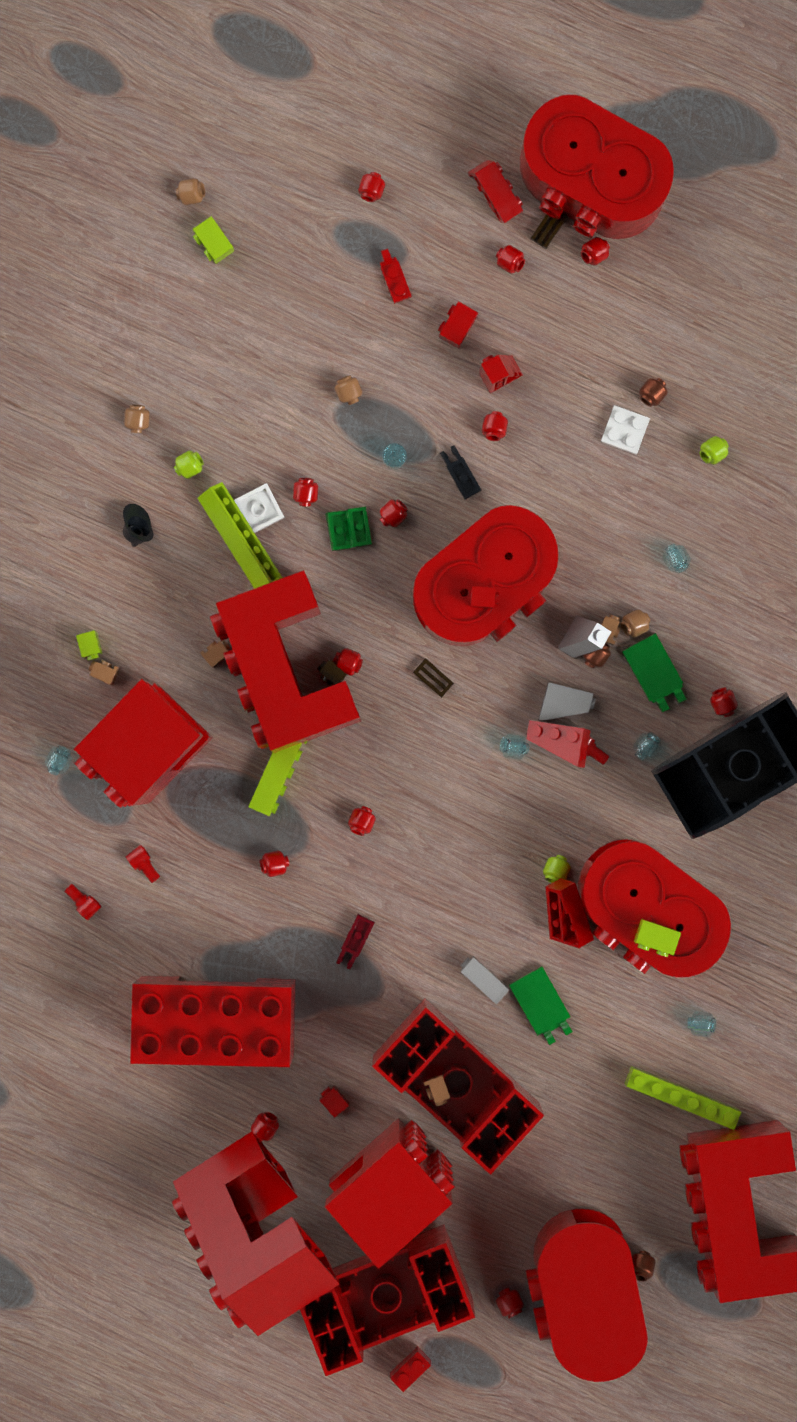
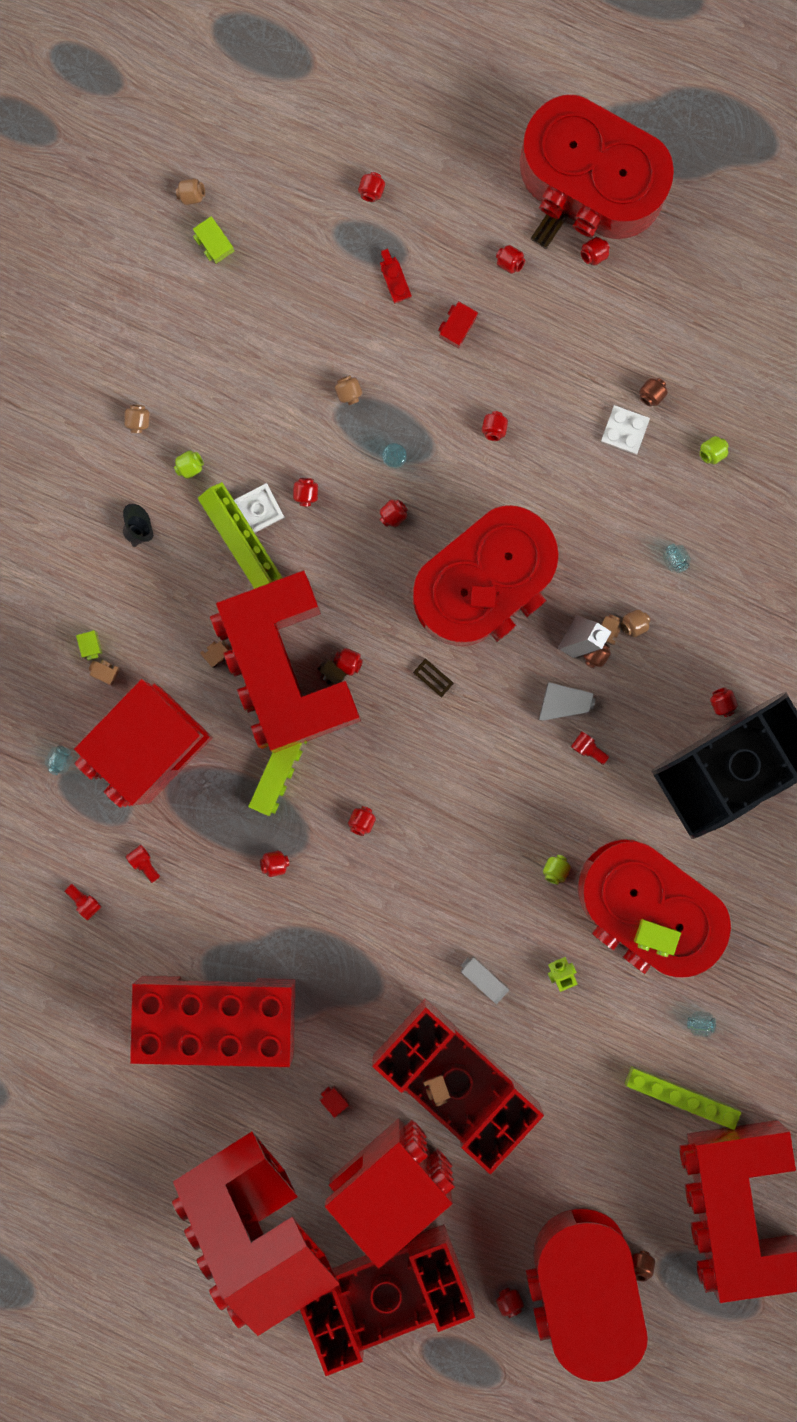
red head [251,1112,279,1141] -> none
green slope [326,507,372,551] -> none
dark red hinge [336,914,375,970] -> none
red brick [390,1346,431,1392] -> none
black hinge [440,445,482,500] -> none
red wedge [467,160,523,223] -> none
red wedge [479,355,523,393] -> none
clear light blue head [499,733,529,760] -> none
green tile [509,966,573,1045] -> none
red wedge [526,720,591,768] -> none
red wedge [545,878,594,948] -> none
green tile [622,633,686,713] -> none
clear light blue head [633,732,662,761] -> none
none -> lime brick [547,957,578,992]

